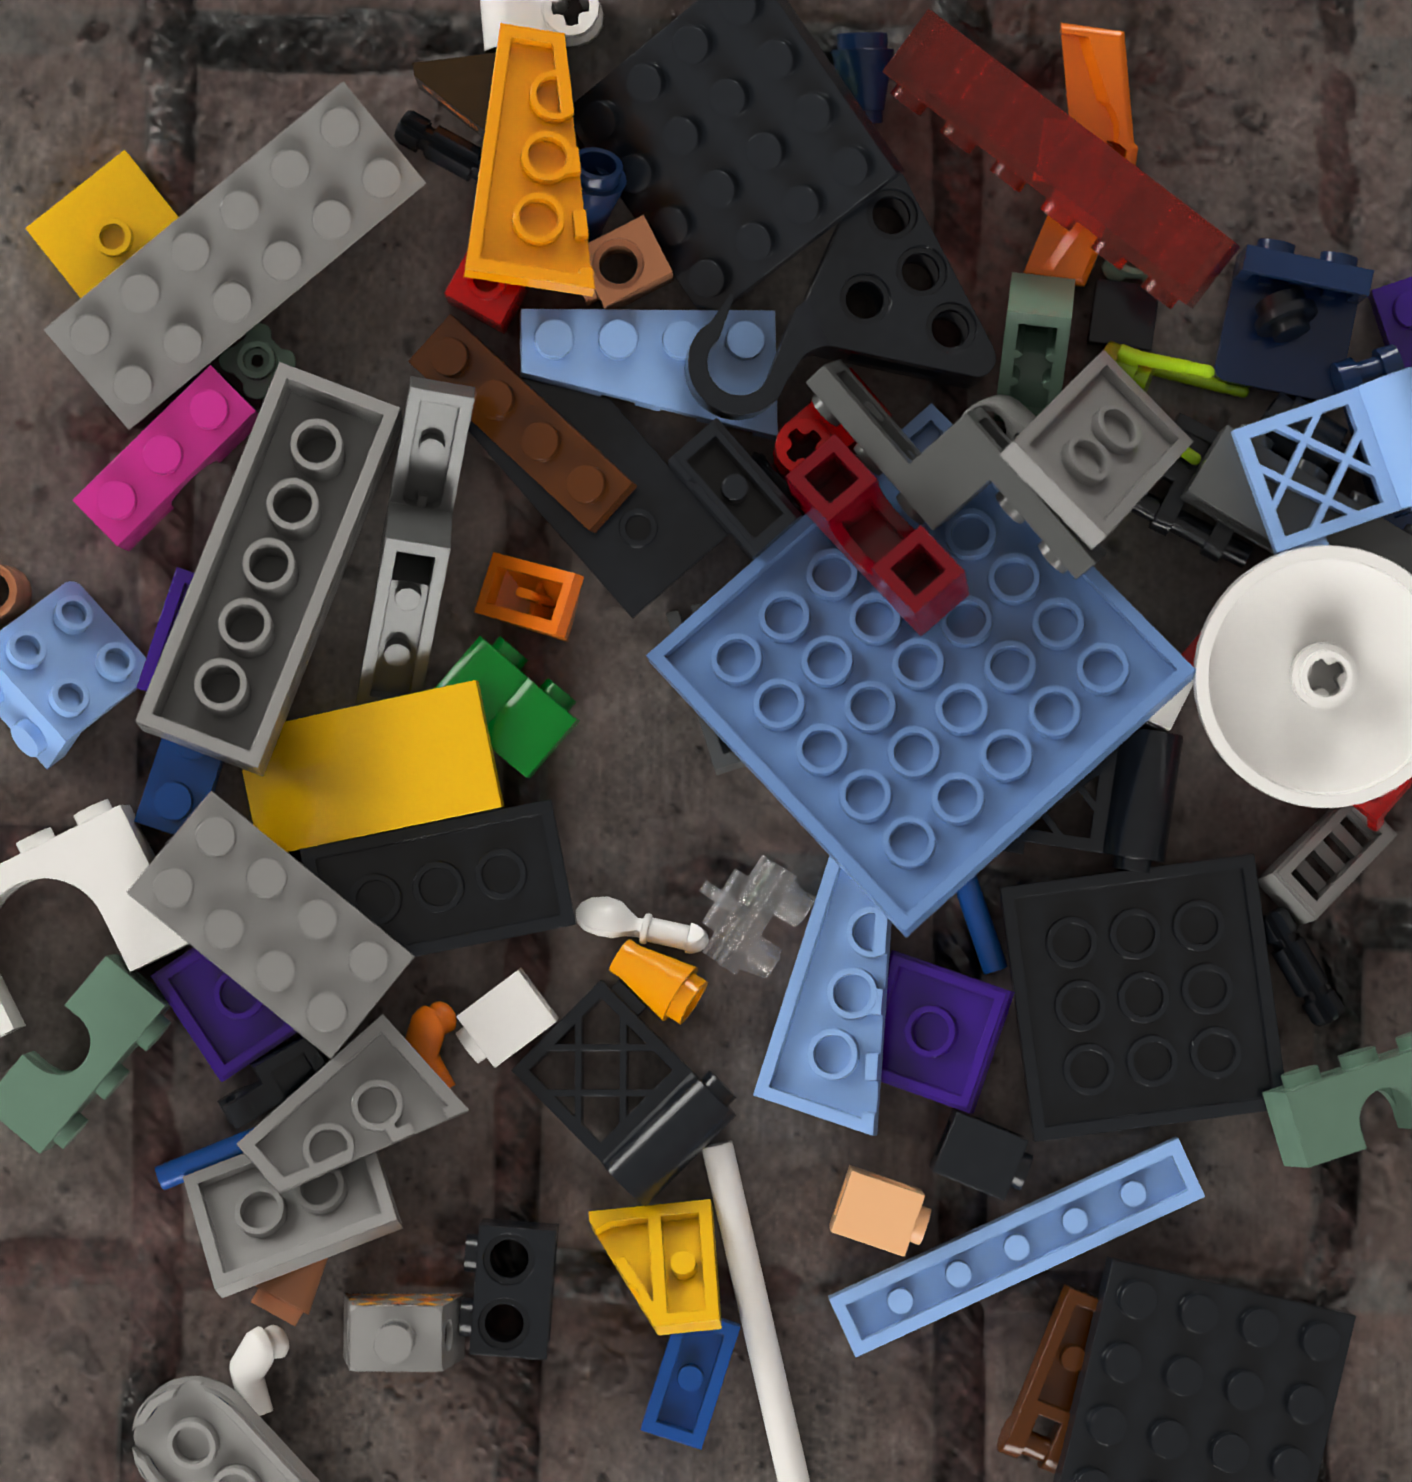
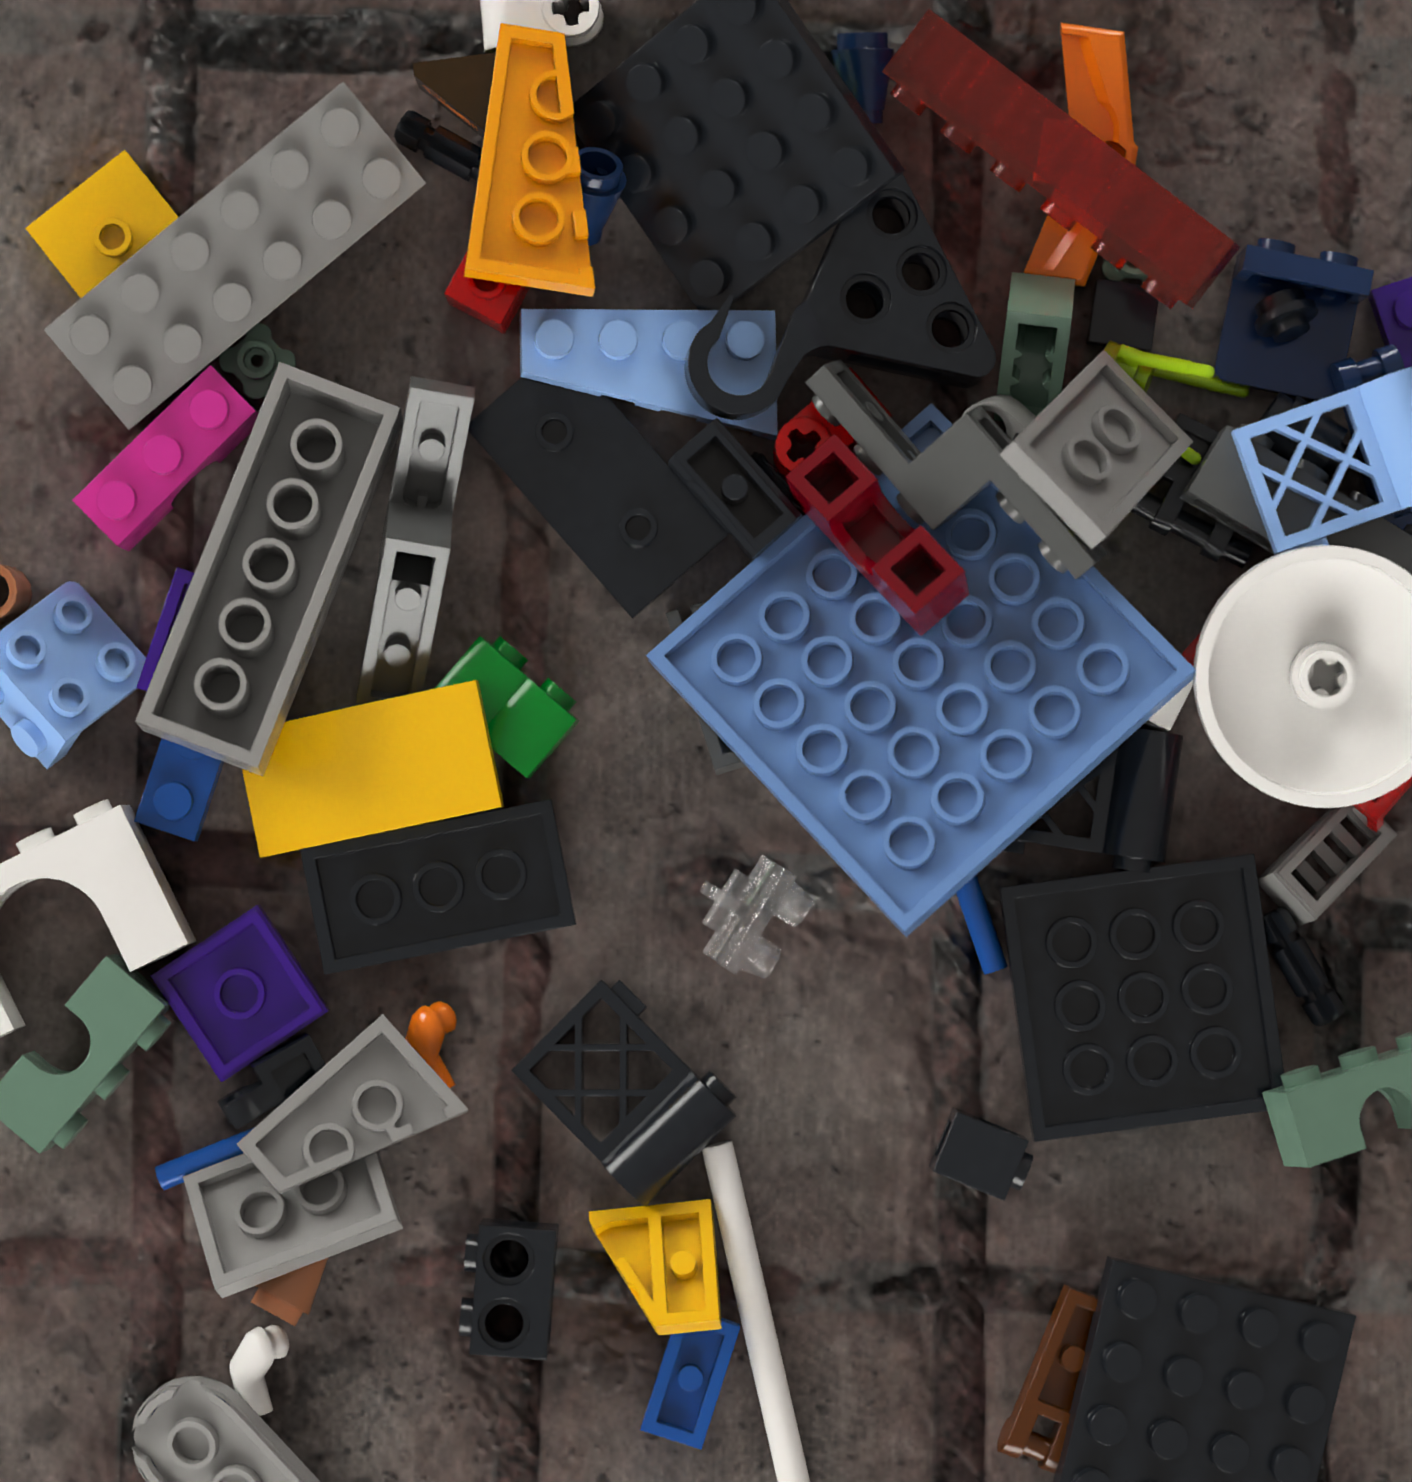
light grey brick [127,791,415,1058] -> none
light grey torso [343,1292,465,1372] -> none
reddish brown plate [408,314,637,533] -> none
white brick [456,968,559,1068] -> none
orange slope [474,552,584,643] -> none
white piece [576,897,709,954] -> none
nougat brick [582,215,673,309] -> none
light orange cone [609,939,708,1024] -> none
light blue wing [753,855,892,1136] -> none
light blue plate [828,1136,1205,1357] -> none
light nougat brick [829,1165,932,1257] -> none
dark purple plate [881,950,1014,1114] -> none

